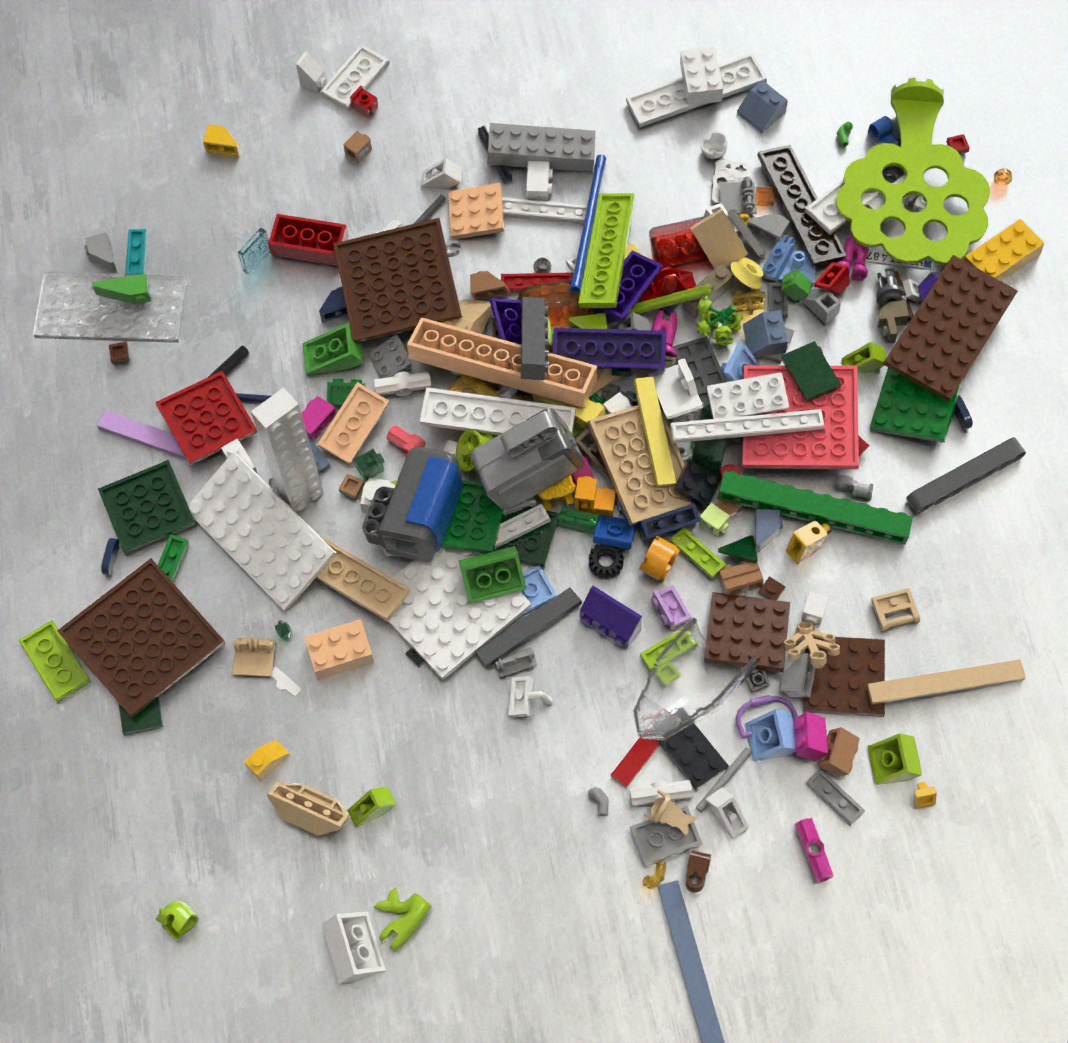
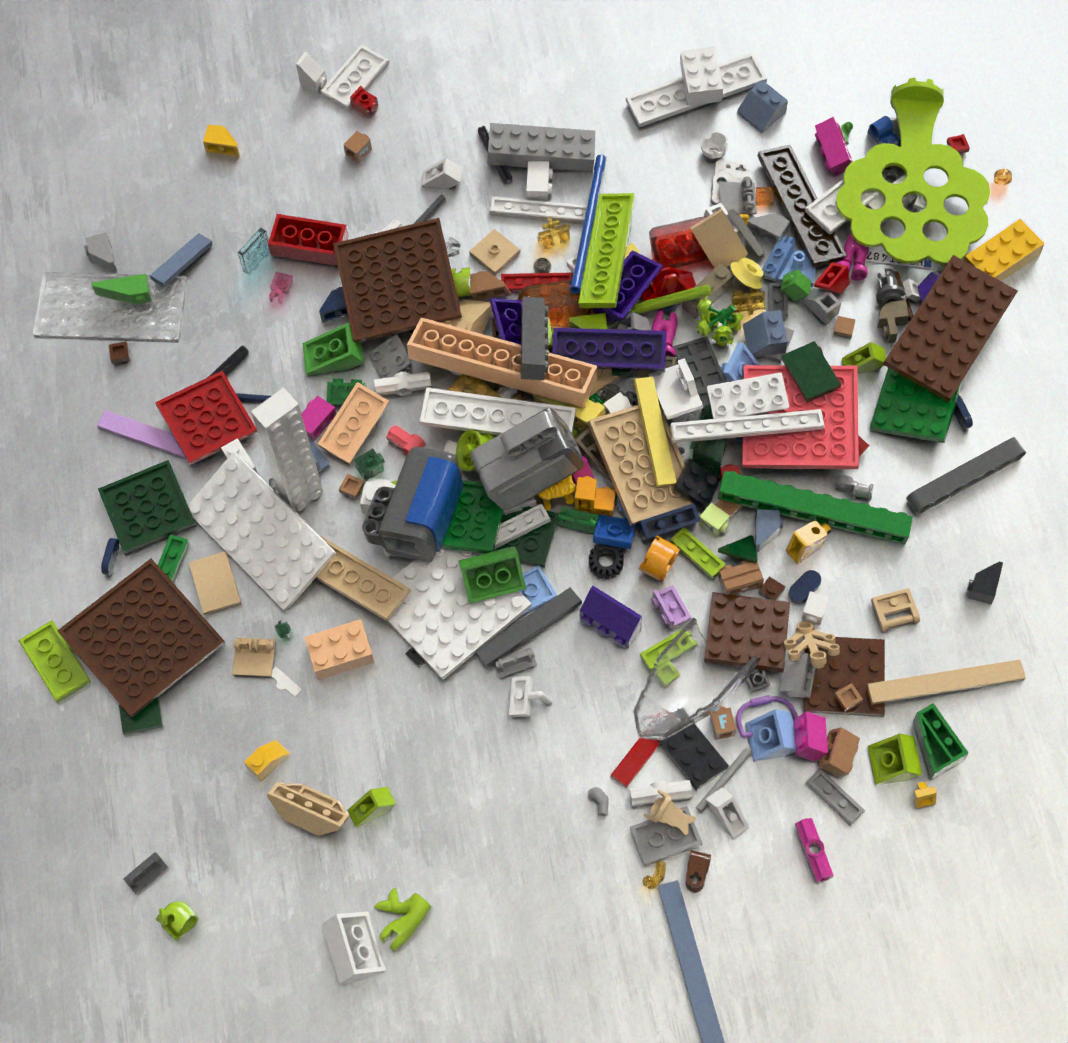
teal tile [125,229,148,277] -> none
light nougat plate [448,183,505,240] -> none
none -> dark grey hinge [123,852,168,894]
none -> sand blue tile [150,233,213,287]
none -> tan tile [189,551,242,616]
none -> clear pink plate [269,272,294,304]
none -> lime helmet [451,267,471,298]
none -> tan plate [469,229,520,275]
none -> clear yellow hips [537,217,571,249]
none -> medium nougat brick [710,707,736,740]
none -> dark blue tile [788,570,821,604]
none -> dark pink brick [814,116,853,176]
none -> medium nougat tile [833,316,856,338]
none -> medium nougat plate [834,683,863,711]
none -> green wedge [913,703,969,780]
none -> black slope [967,561,1003,604]

